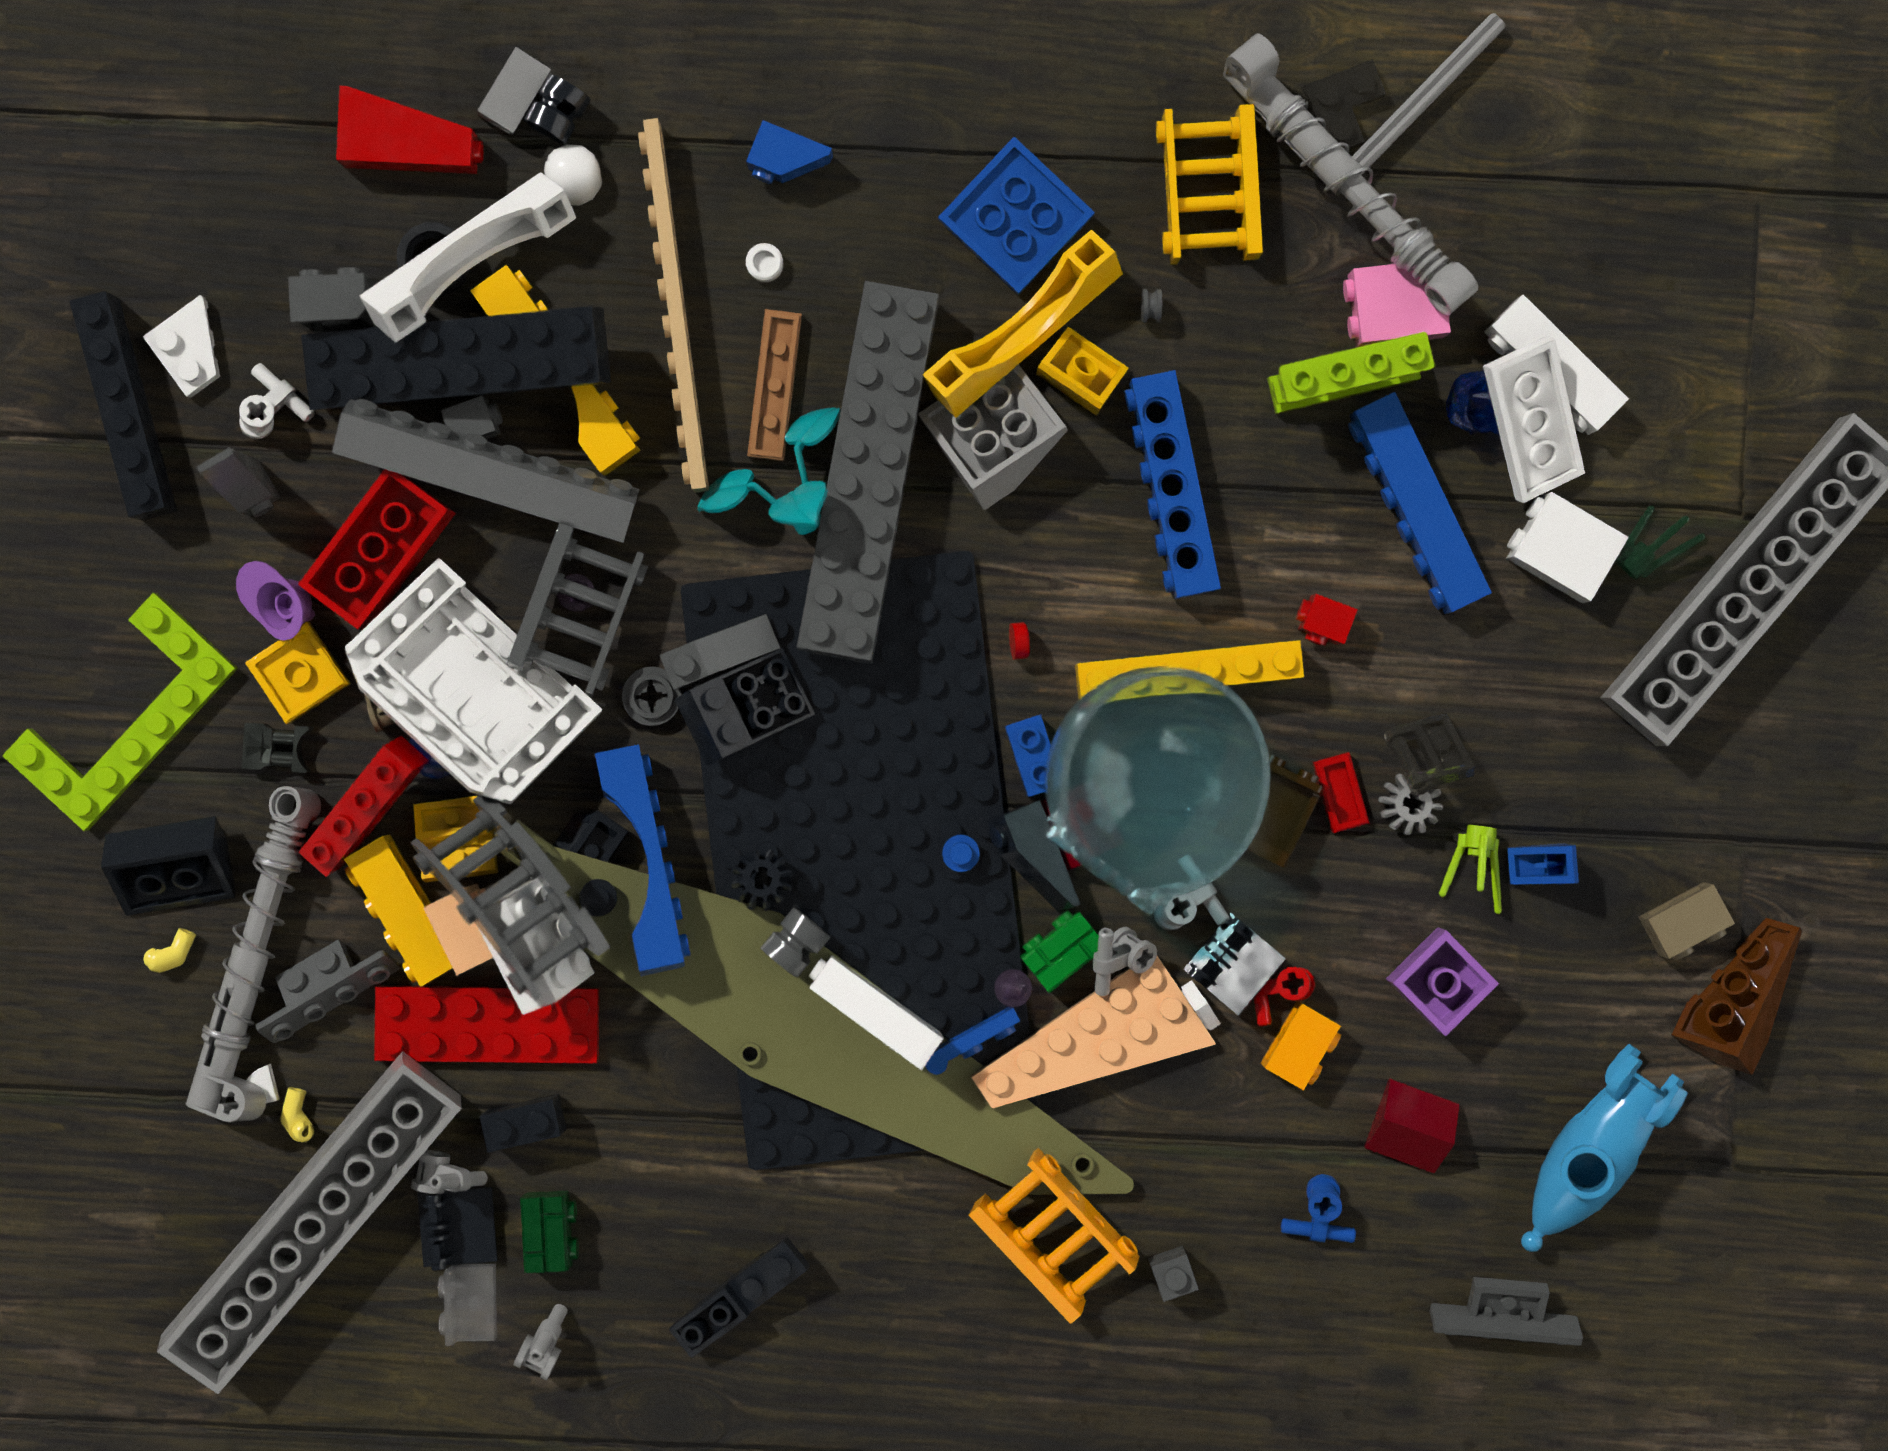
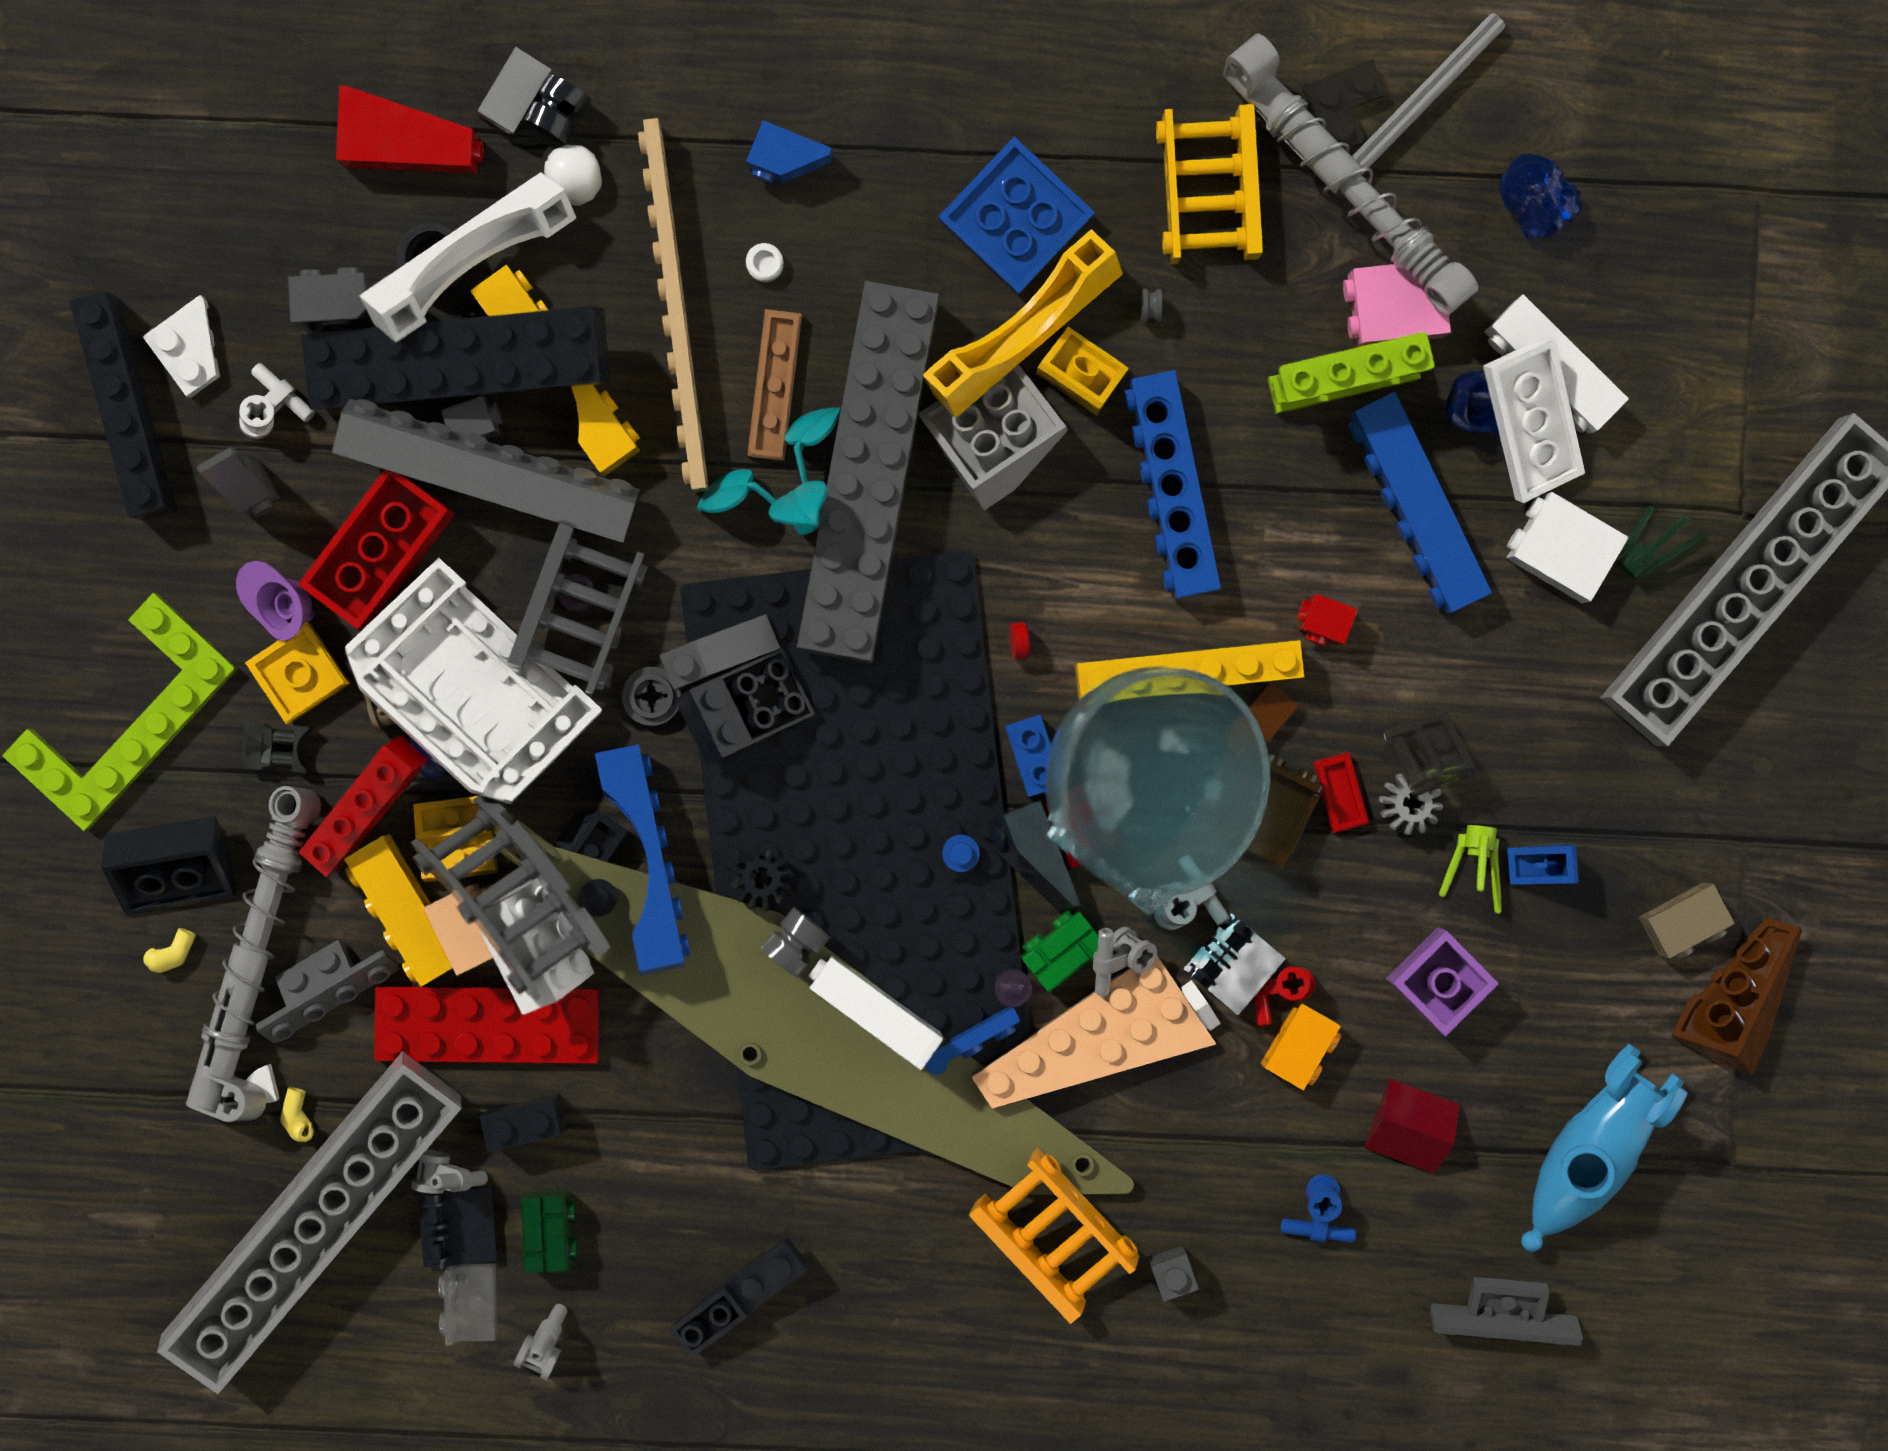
none -> reddish brown tile [1223,681,1299,762]
none -> clear blue hair [1499,154,1583,239]

